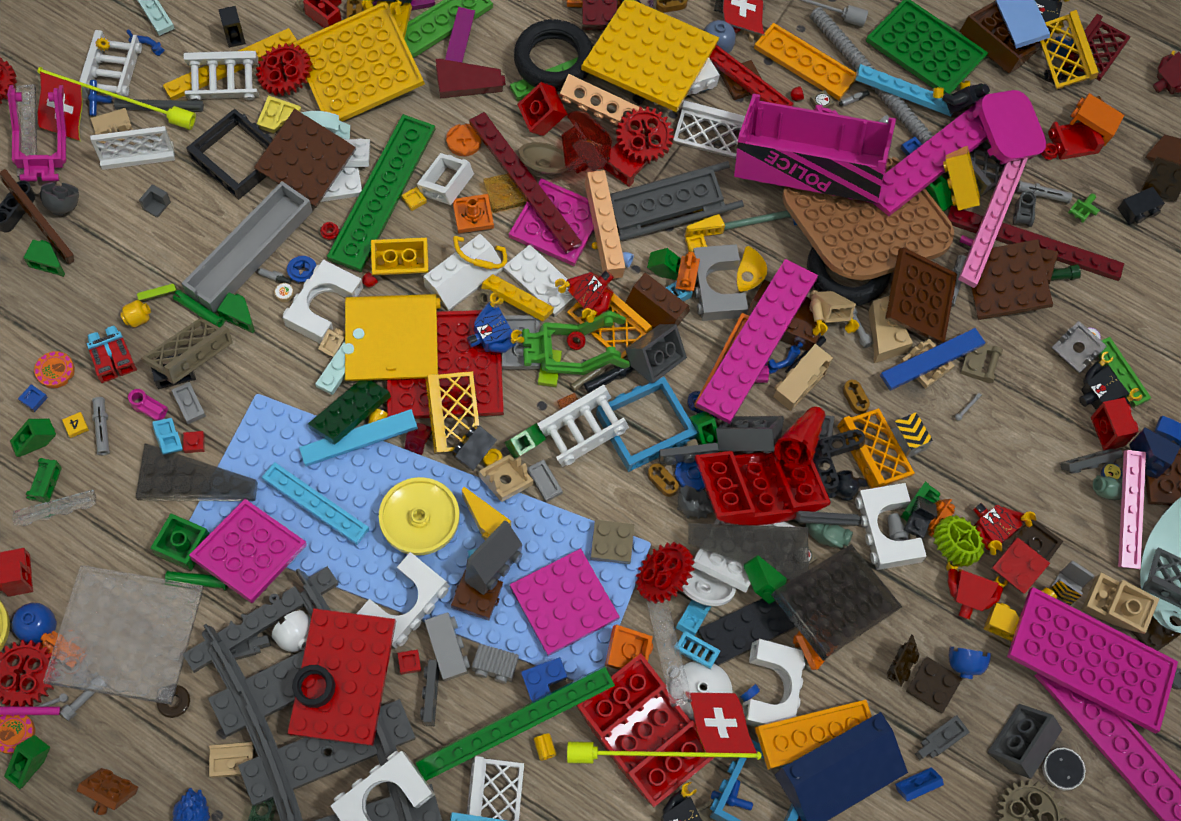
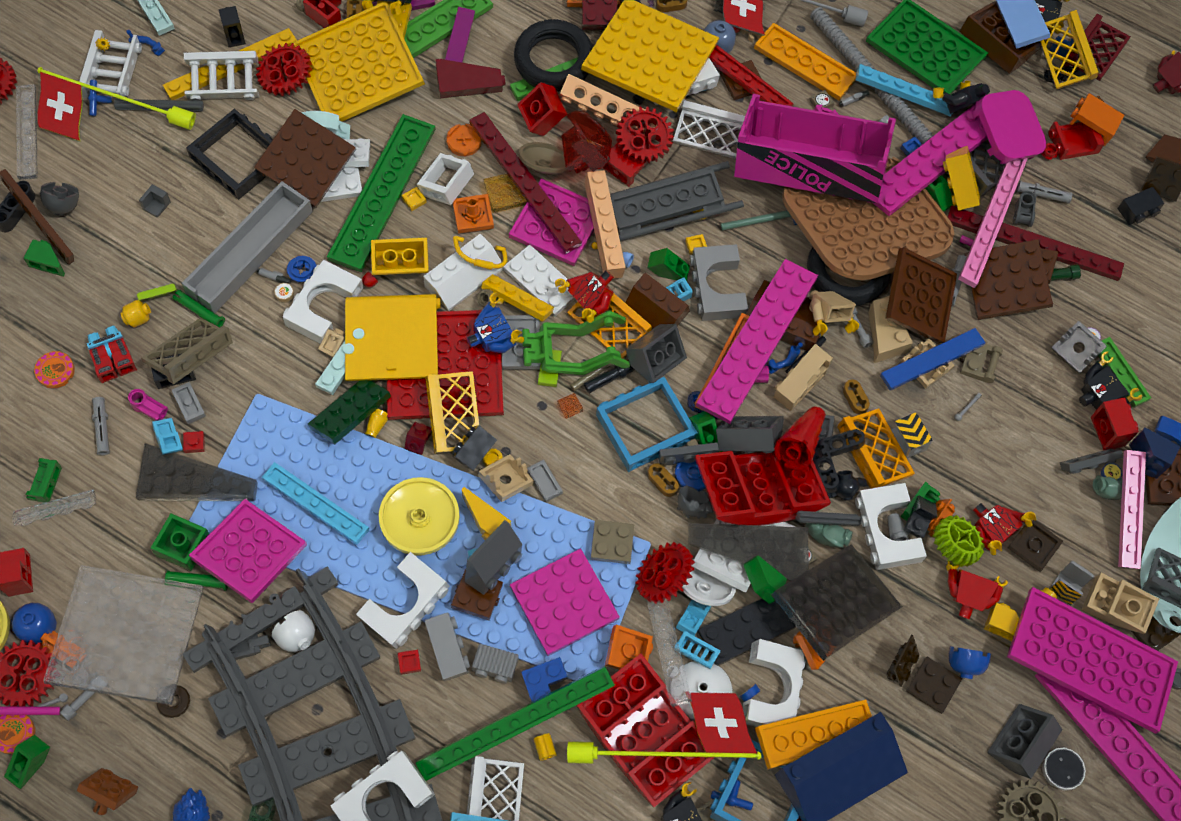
dark pink piece [7,85,66,182] -> none
green slope [10,418,56,457] -> none
blue plate [18,384,48,412] -> none
yellow tile [62,412,89,438] -> none
white fence [90,126,175,170] -> none
tan hinge [91,108,133,144] -> none
tan plate [209,742,254,778] -> none
green slope [217,292,255,333] -> none
light yellow wing [257,95,301,133] -> none
red plate [288,608,396,746] -> none
black tyre [292,665,336,708] -> none
medium azure tile [299,409,418,467] -> none
red plate [320,222,339,240] -> none
dark grey plate [420,660,440,727] -> none
green slope [504,423,546,459] -> none
white fence [537,385,629,467] -> none
red plate [567,331,586,350] -> none
orange hinge [675,252,700,292] -> none
yellow slope [685,214,725,237] -> none
yellow piece [737,246,767,292] -> none
red hinge [791,86,804,101] -> none
blue plate [895,767,944,802] -> none
dark grey hinge [915,715,970,760] -> none
red brick [992,537,1050,594] -> none
bright green arm [1068,194,1100,223] -> none

